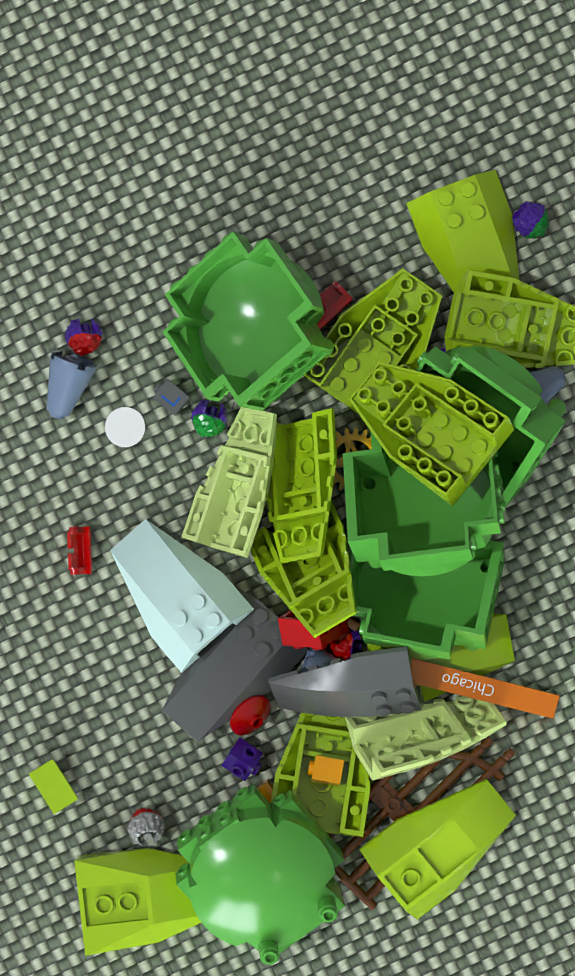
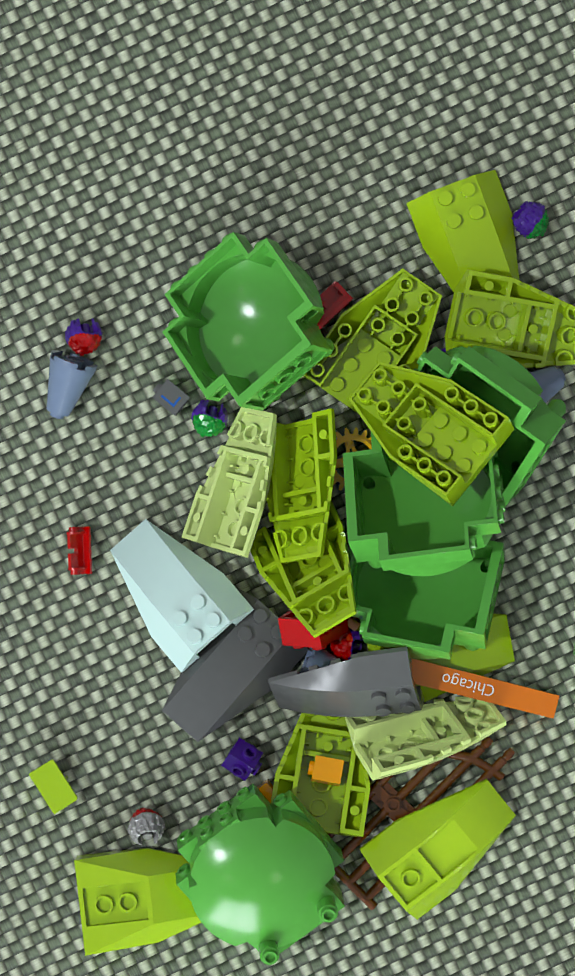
white sticker [105,407,145,447] -> none
red dish [230,695,271,736] -> none

